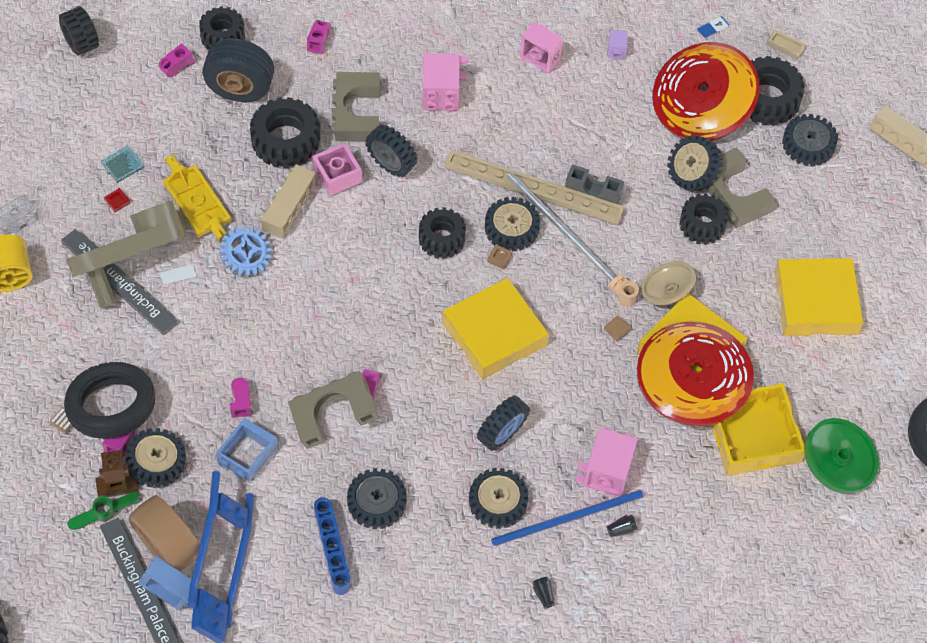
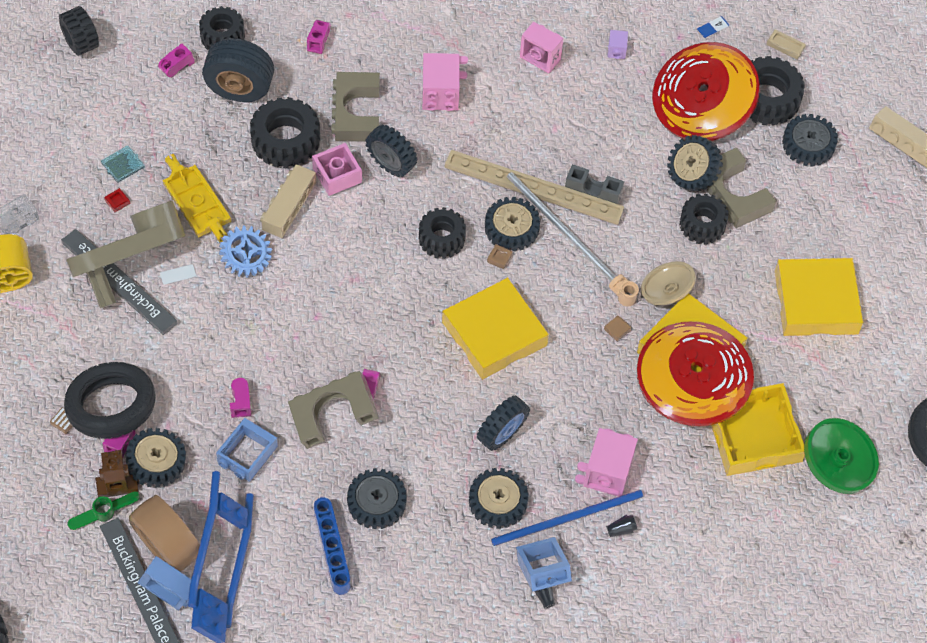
none -> medium blue window [516,537,572,592]

